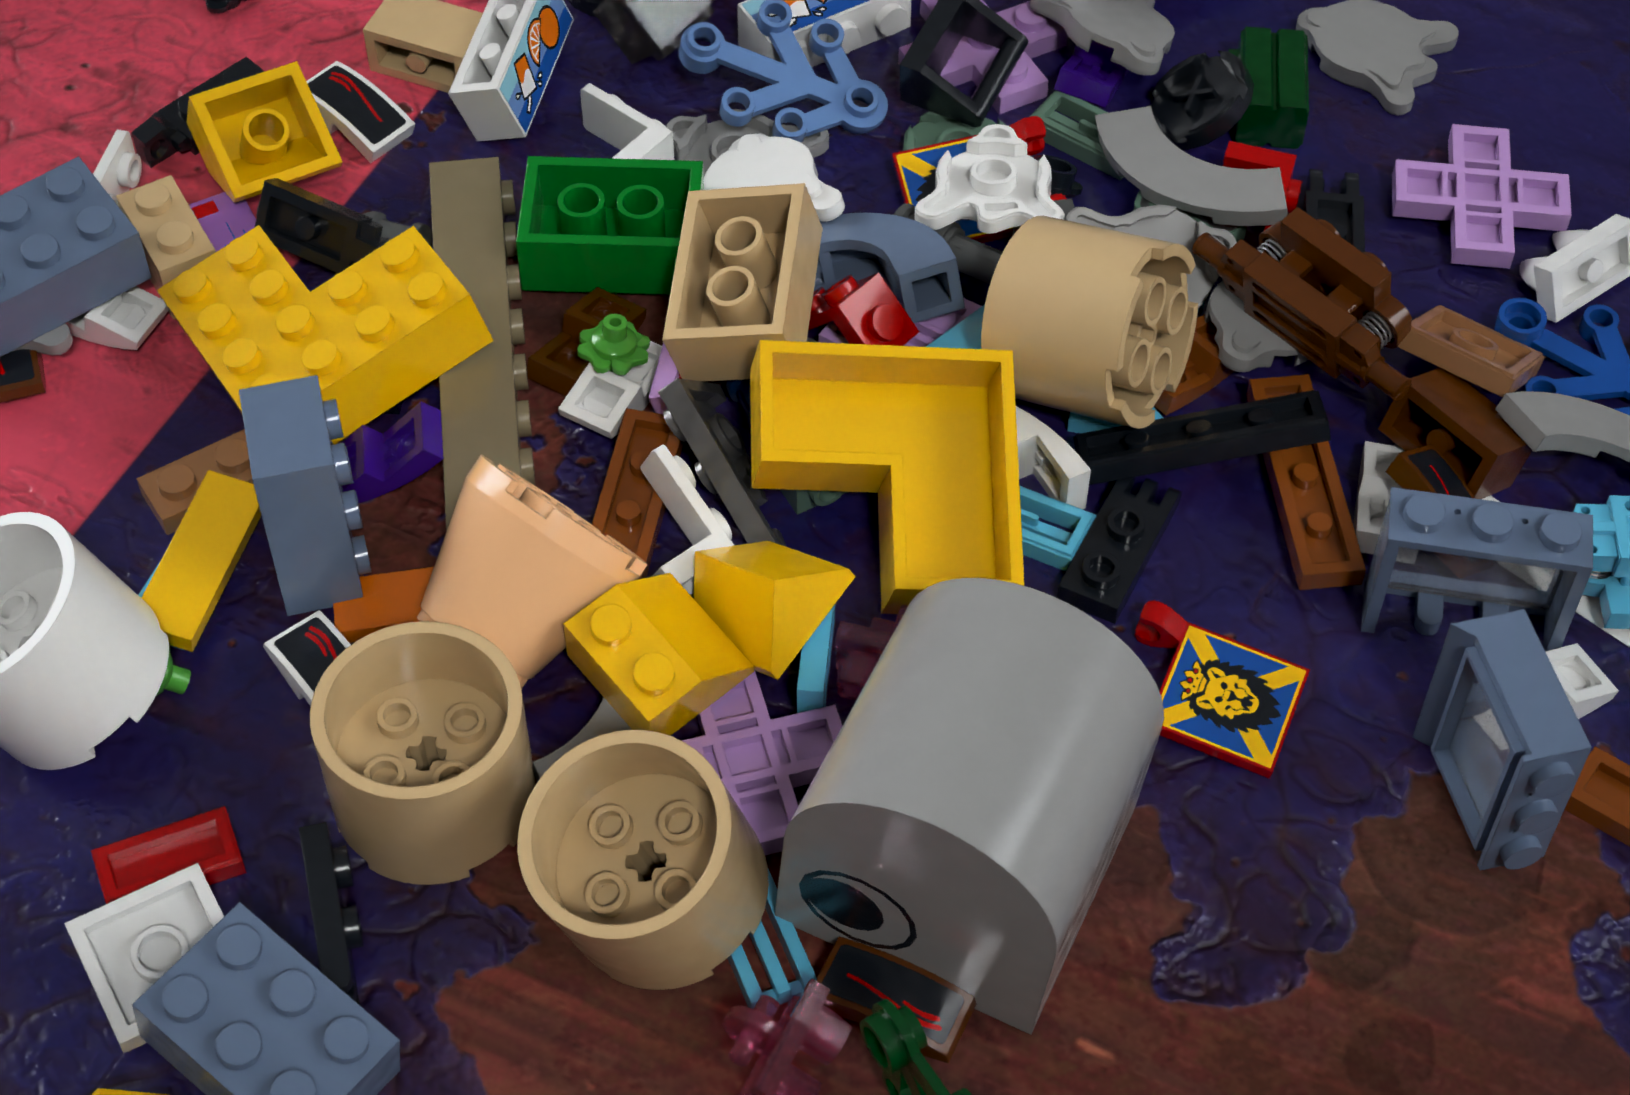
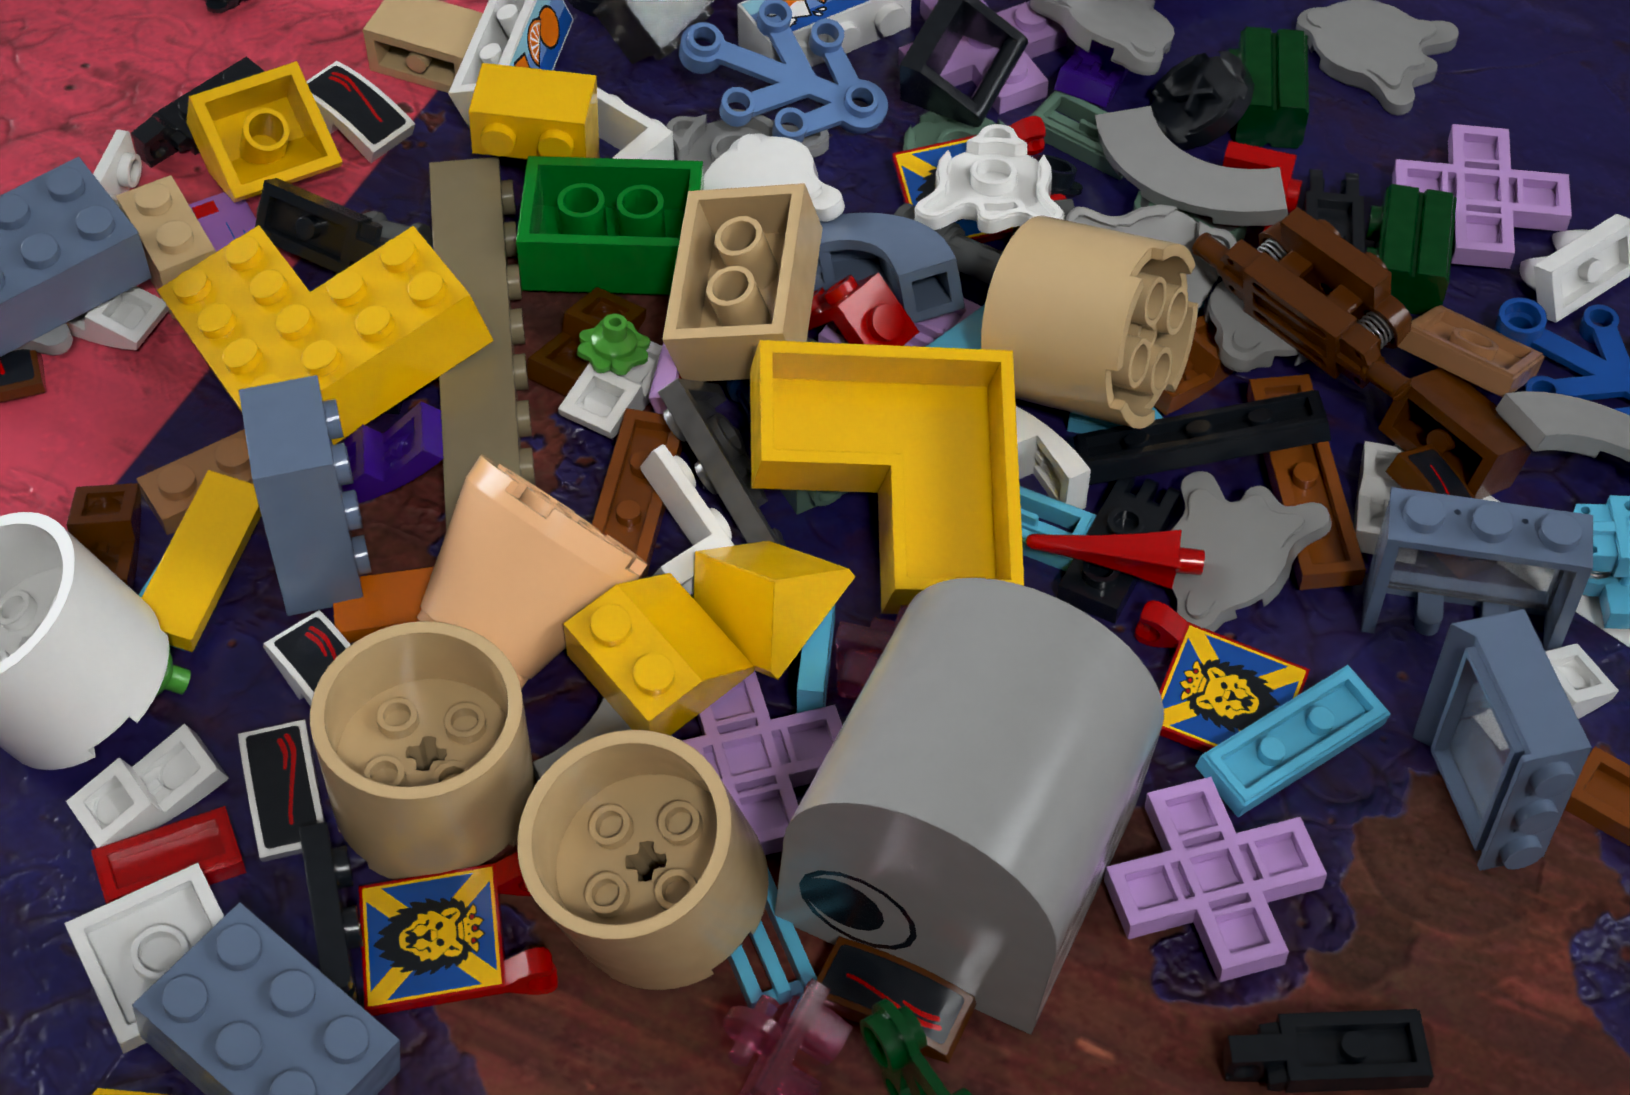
none -> reddish brown slope [66,483,141,590]
none -> white slope [66,723,229,848]
none -> black slope [238,719,325,862]
none -> flag [359,852,558,1016]
none -> yellow slope [469,63,600,159]
none -> red piece [1025,530,1205,589]
none -> lavender plate [1104,777,1327,982]
none -> light grey tile [1171,471,1332,632]
none -> medium azure tile [1195,665,1391,817]
none -> black hinge [1221,1009,1434,1093]
none -> dark green brick [1365,184,1457,315]

